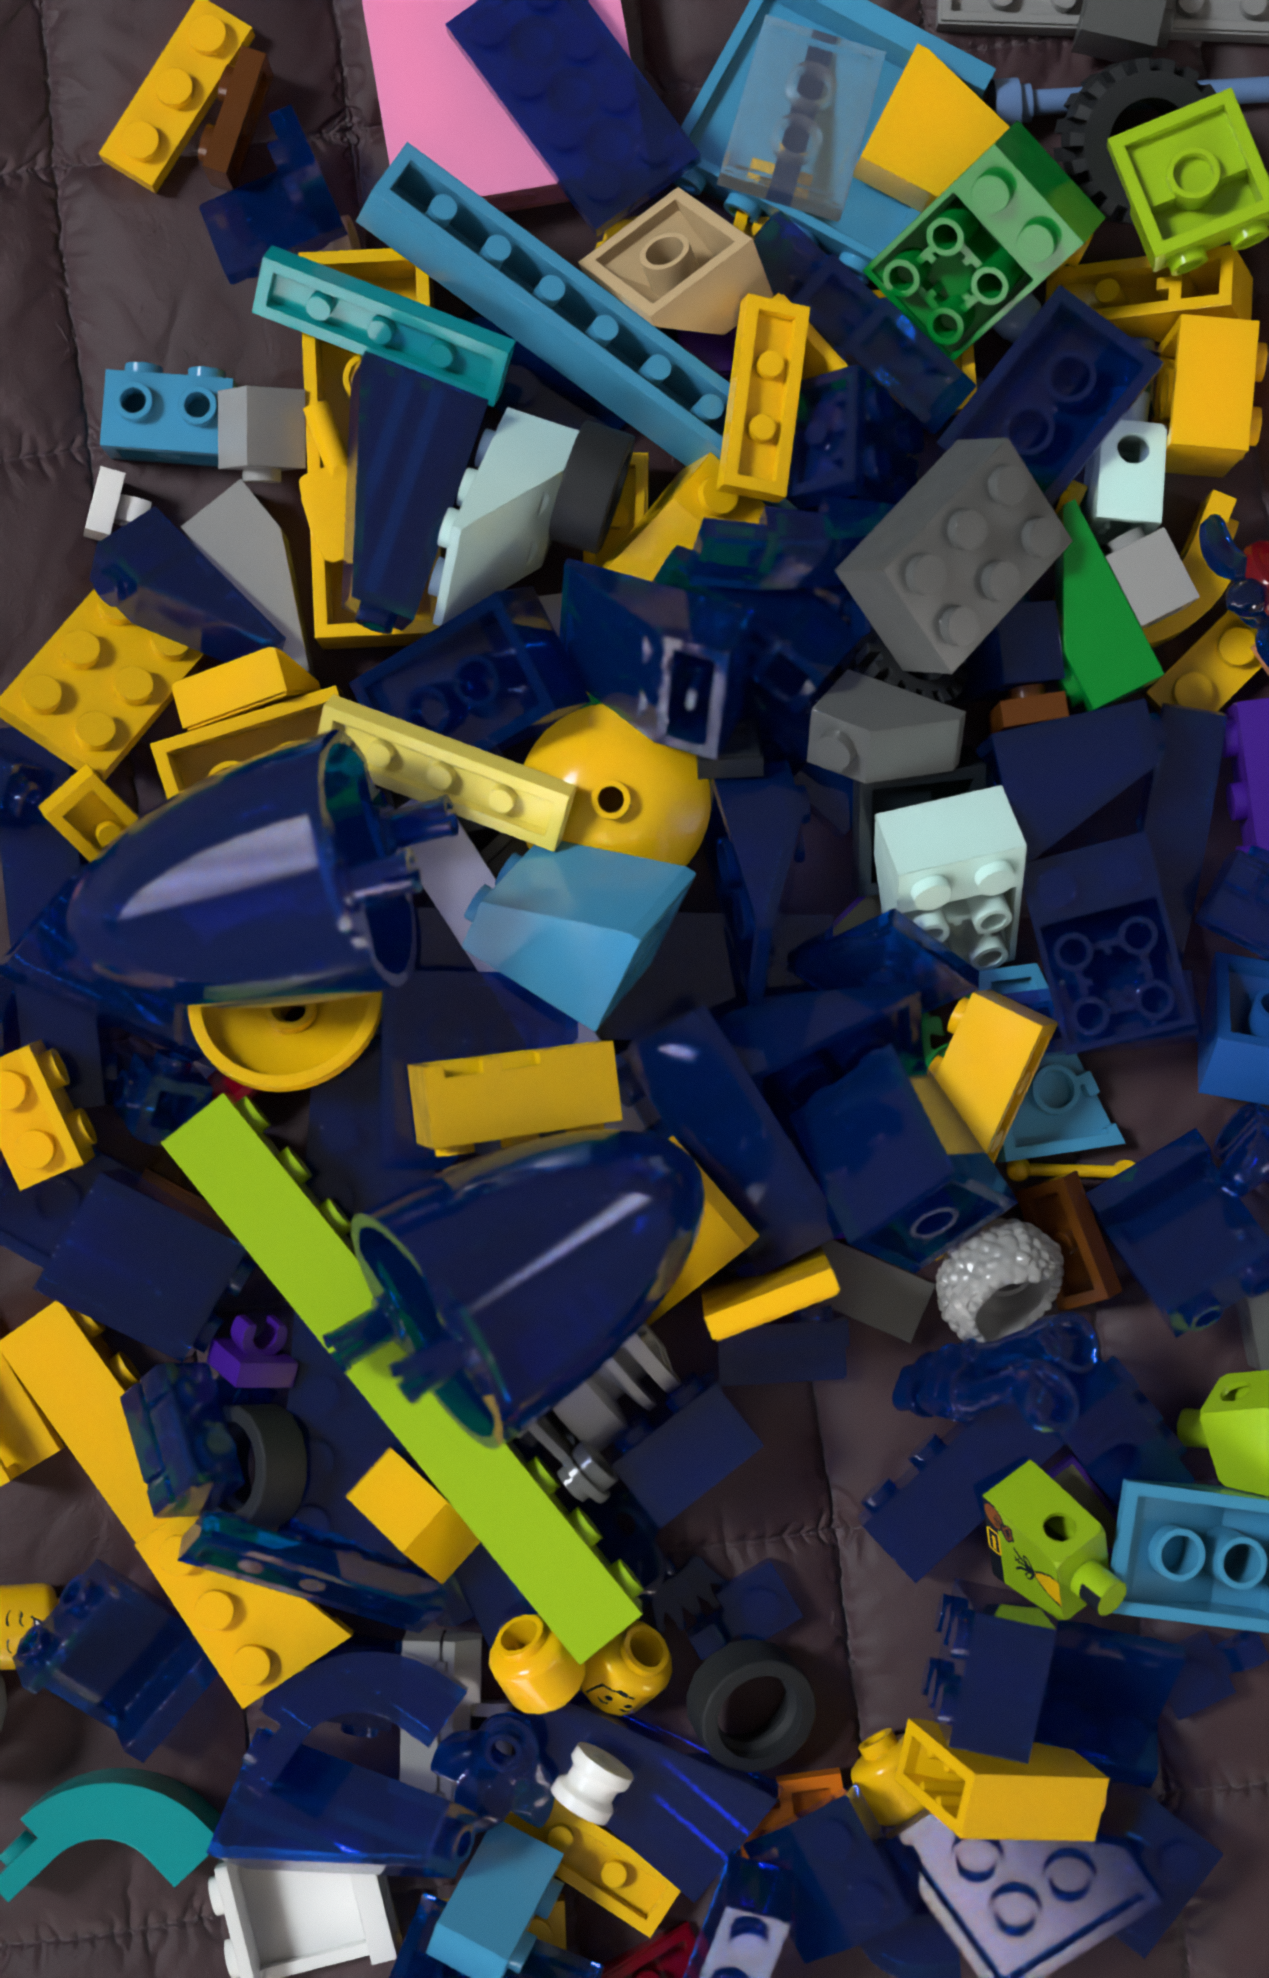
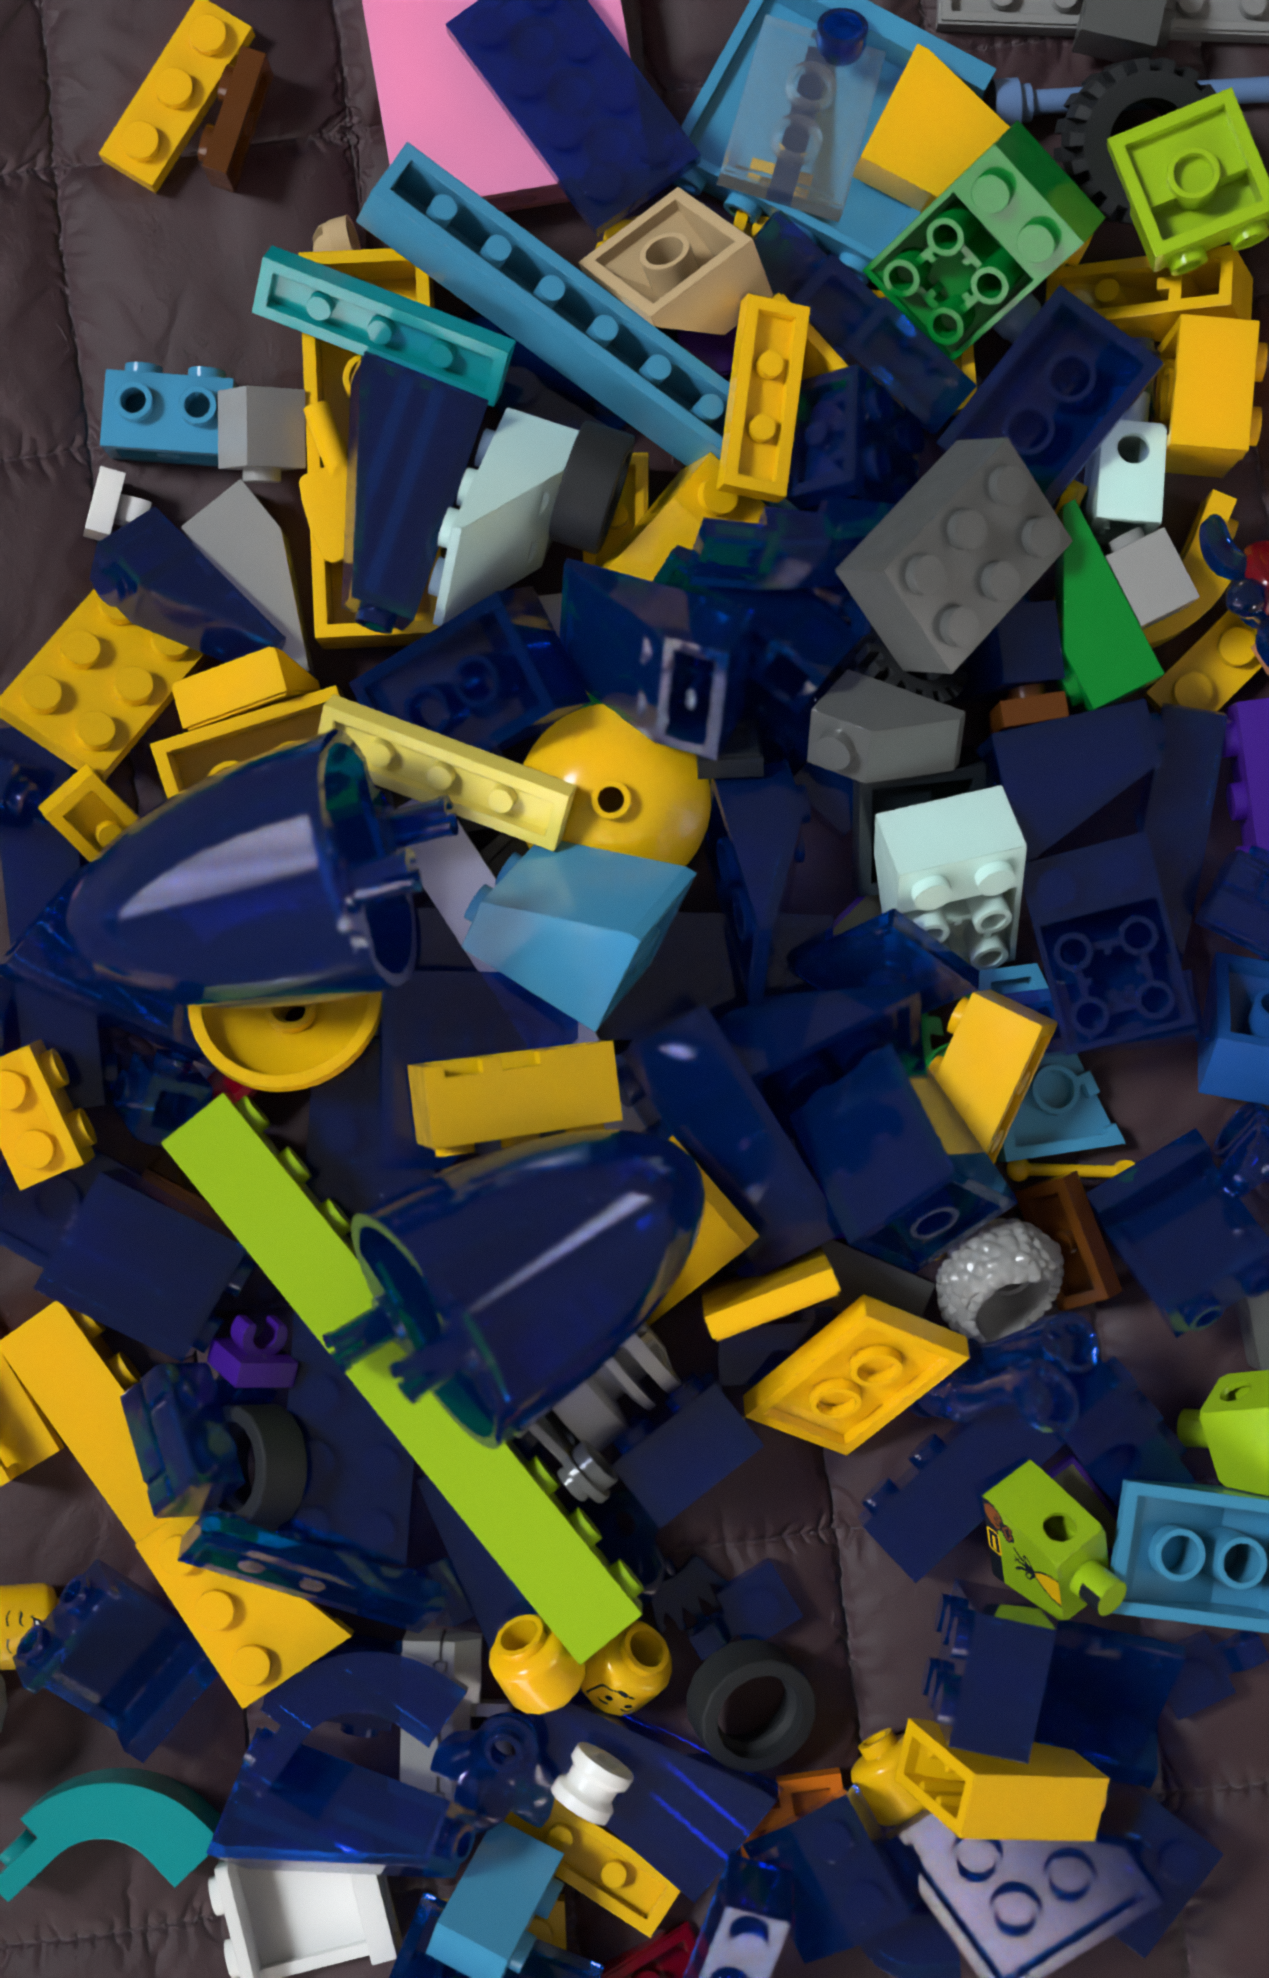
clear blue bracket [199,104,348,285] -> none
yellow slope [346,1447,480,1585] -> none
none -> yellow plate [743,1294,970,1456]
none -> clear blue hinge [816,8,868,67]

